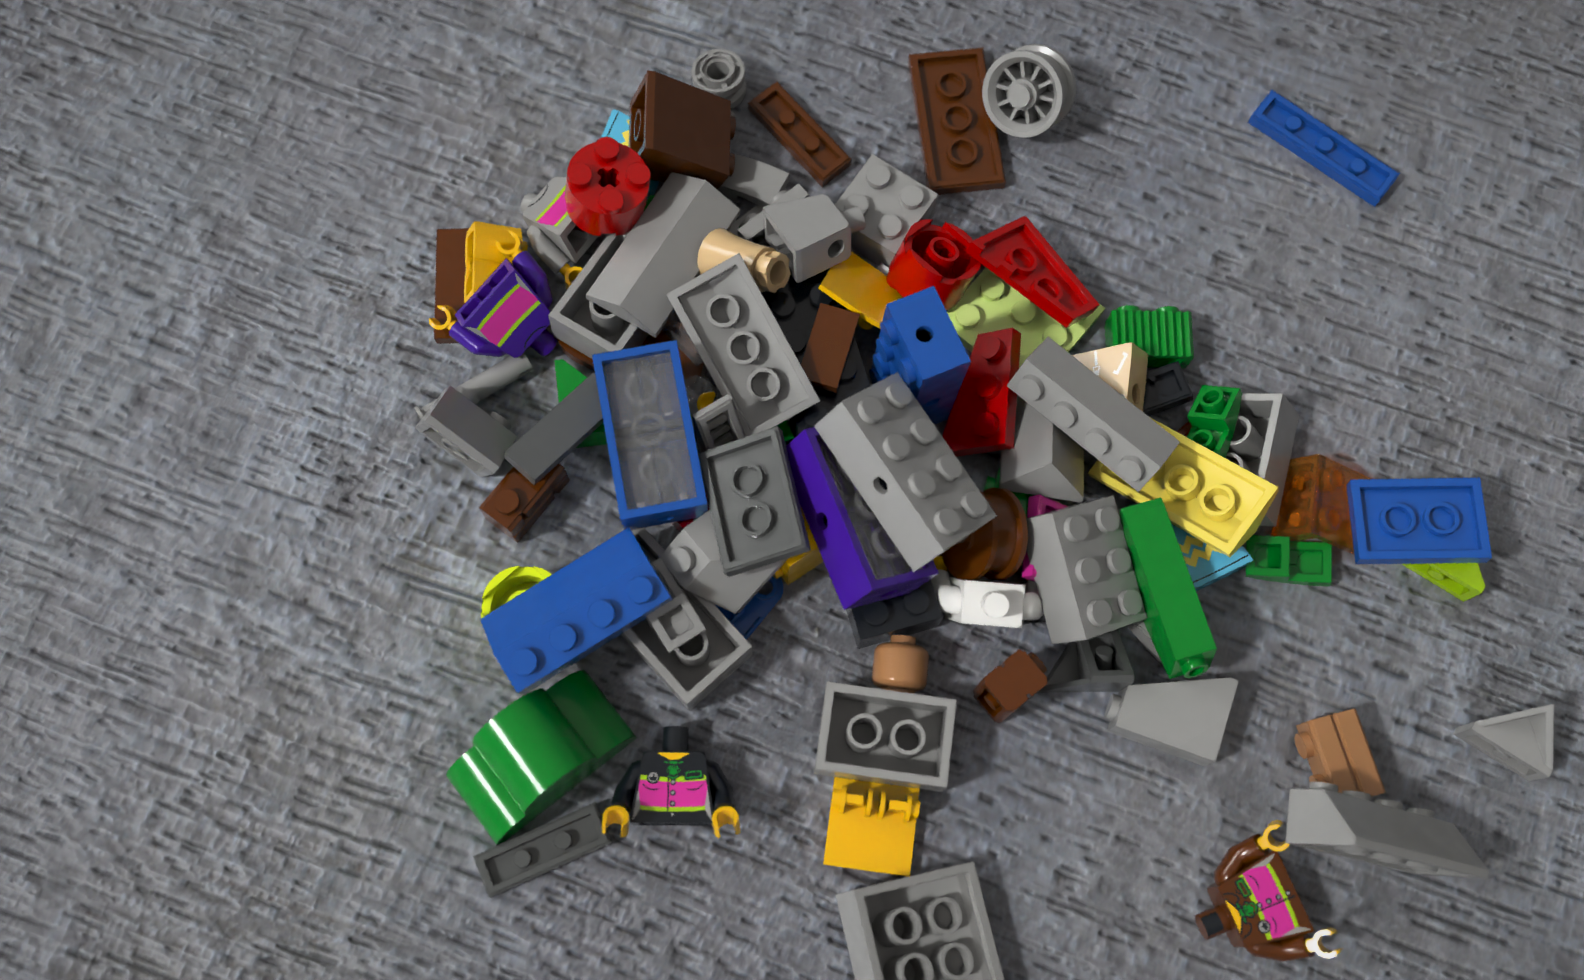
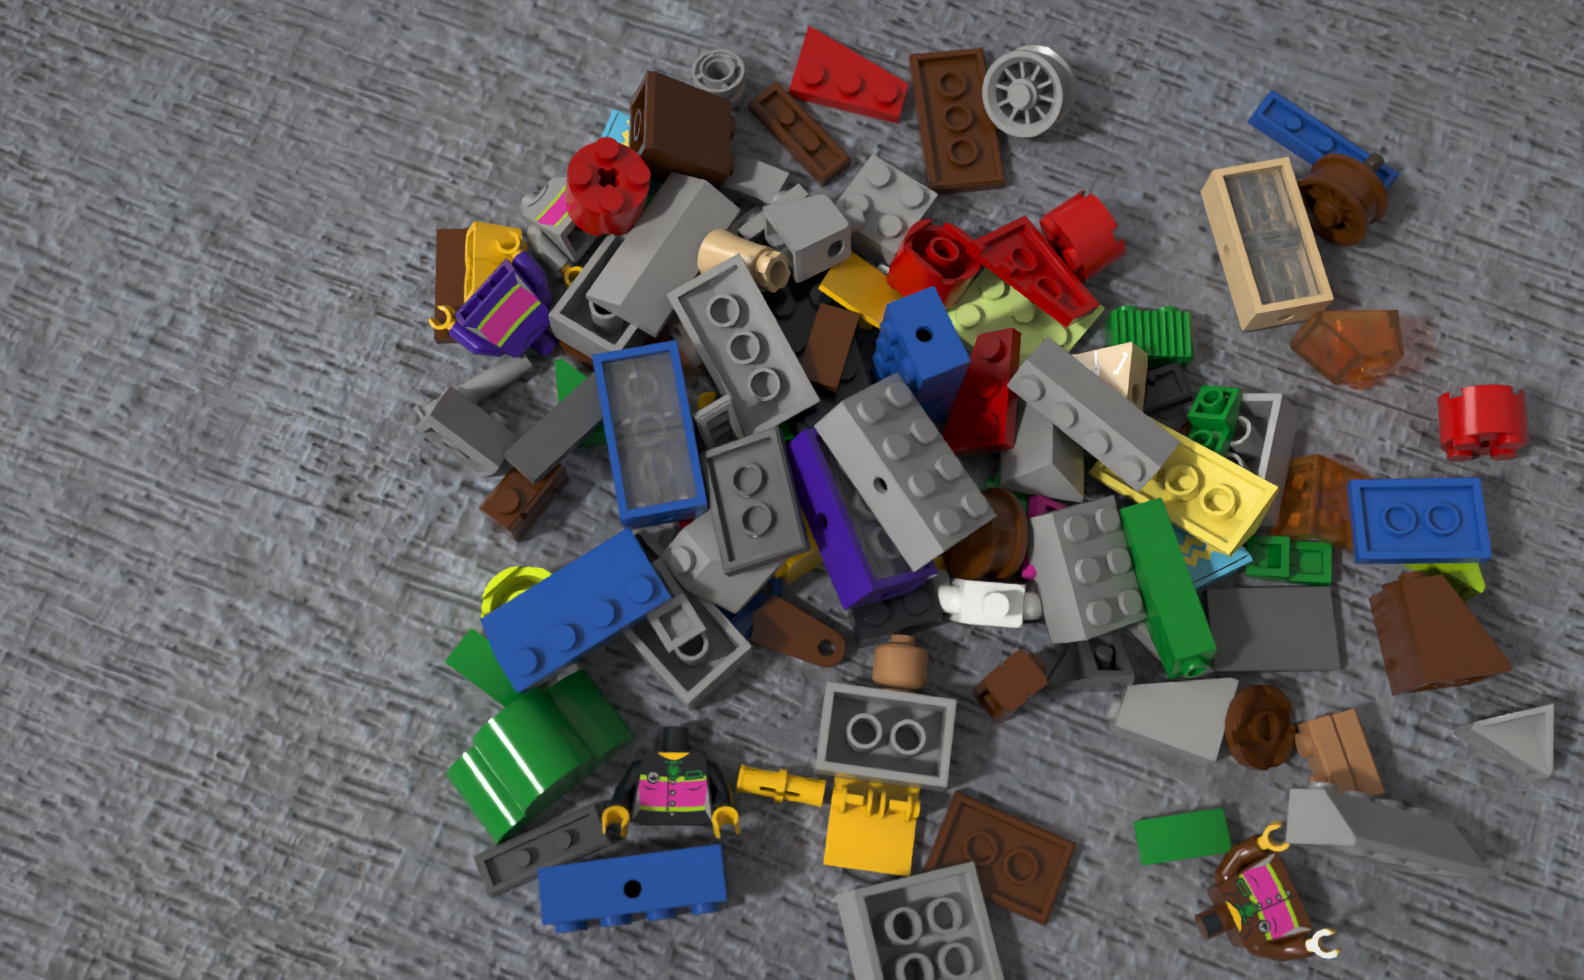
none -> green slope [444,628,537,707]
none -> blue brick [538,844,729,933]
none -> yellow pin [736,764,826,808]
none -> reddish brown piece [751,595,846,668]
none -> red wing [789,25,908,124]
none -> reddish brown tile [922,791,1077,926]
none -> red brick [1039,190,1126,283]
none -> green slope [1133,808,1232,866]
none -> brick [1200,157,1334,332]
none -> dark grey tile [1203,586,1340,674]
none -> reddish brown tile [1225,684,1296,771]
none -> clear orange slope [1290,310,1405,389]
none -> reddish brown wheel [1297,153,1390,246]
none -> reddish brown slope [1368,570,1512,696]
none -> red brick [1437,384,1530,462]

